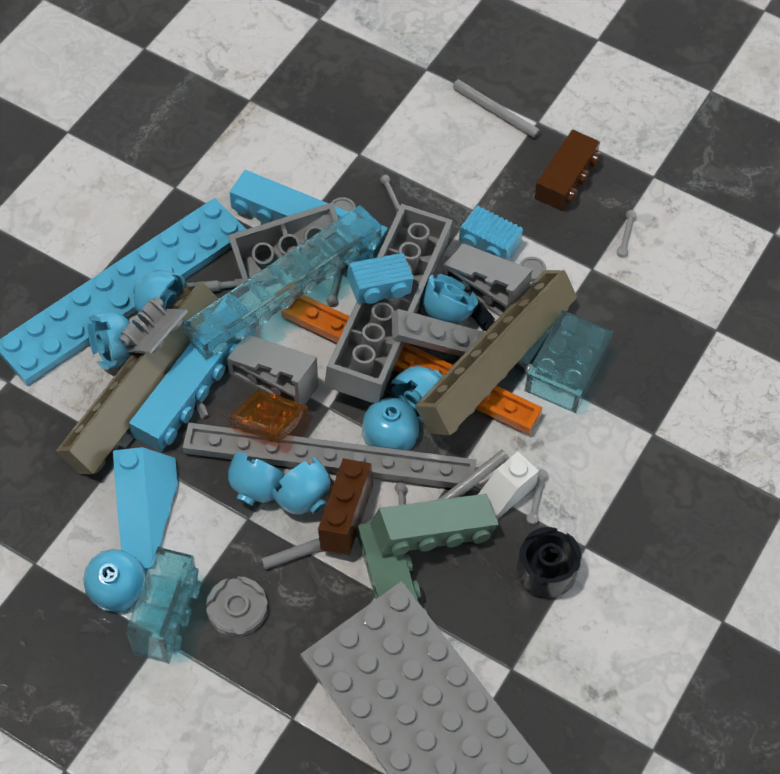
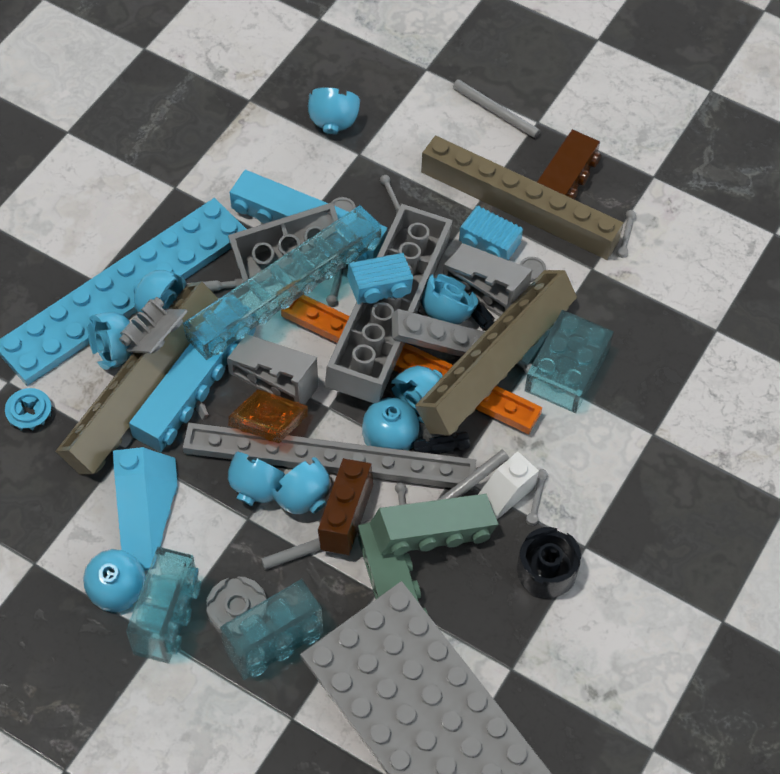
none -> medium azure gear [5,388,52,430]
none -> clear light blue brick [220,579,323,680]
none -> medium azure cylinder [308,88,360,134]
none -> black axle [413,432,470,454]
none -> dark tan brick [421,135,624,260]

